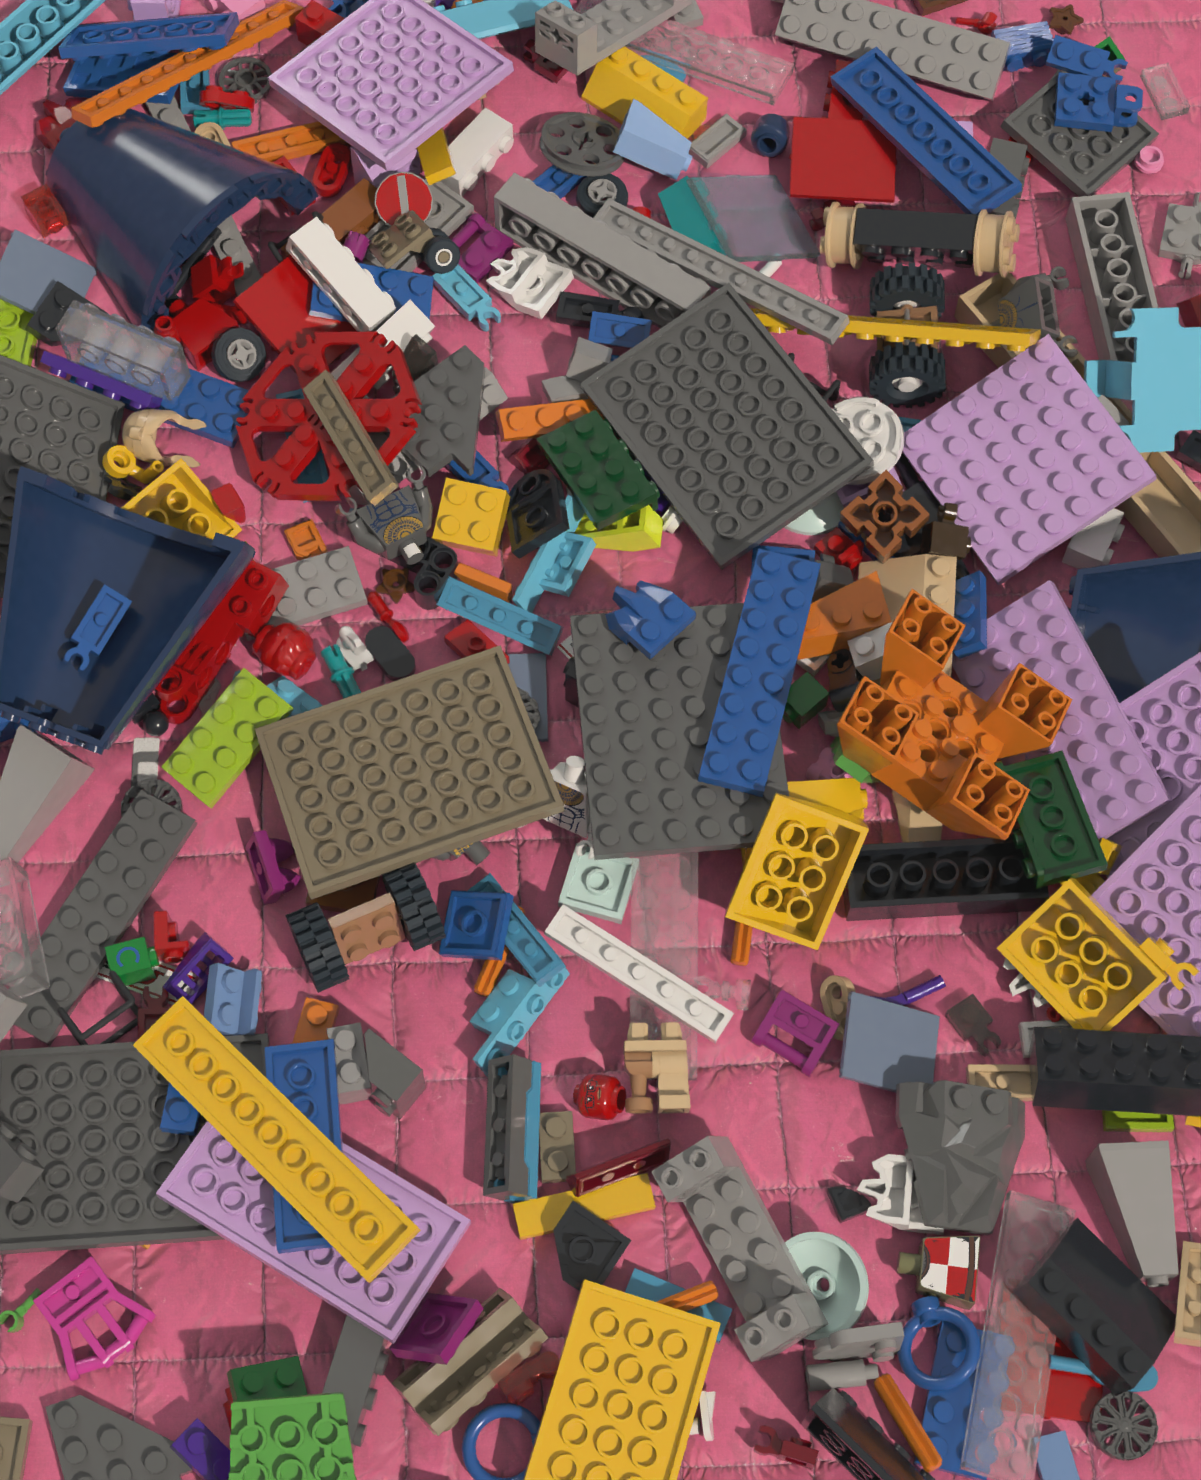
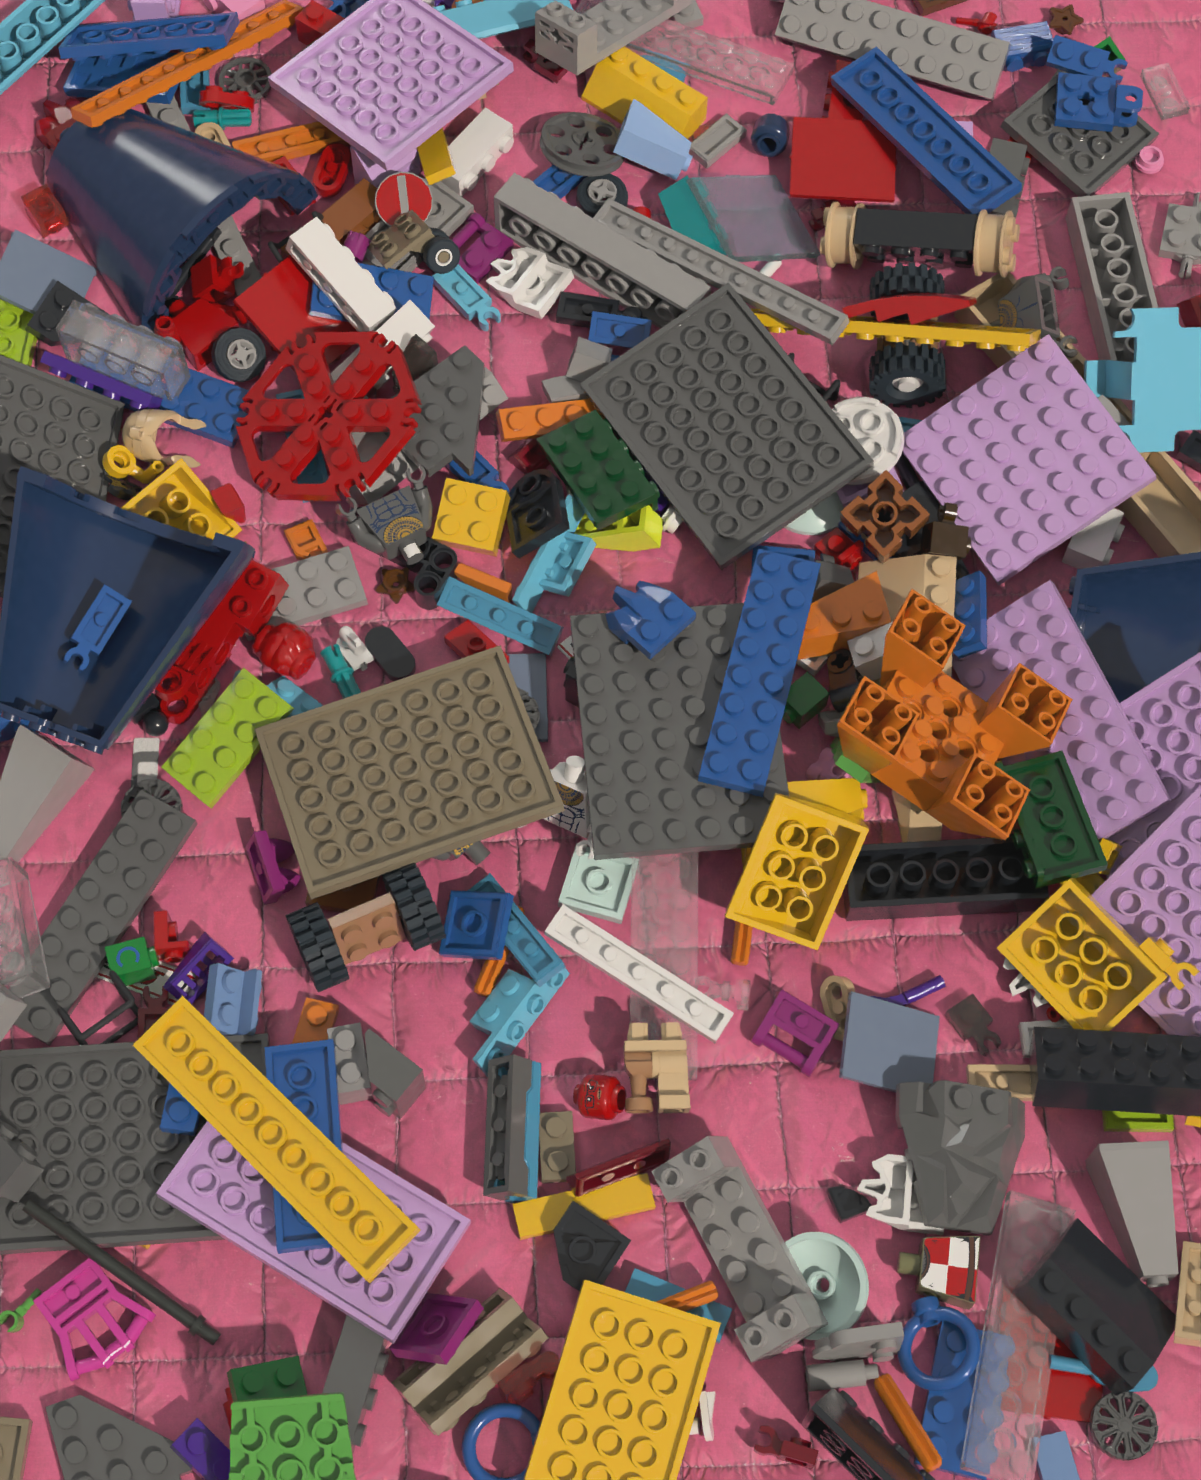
dark tan plate [303,370,399,506] -> none
red piece [367,591,409,643] -> none
none -> pearl dark grey bar [22,1199,221,1345]
none -> red slope [842,293,977,325]

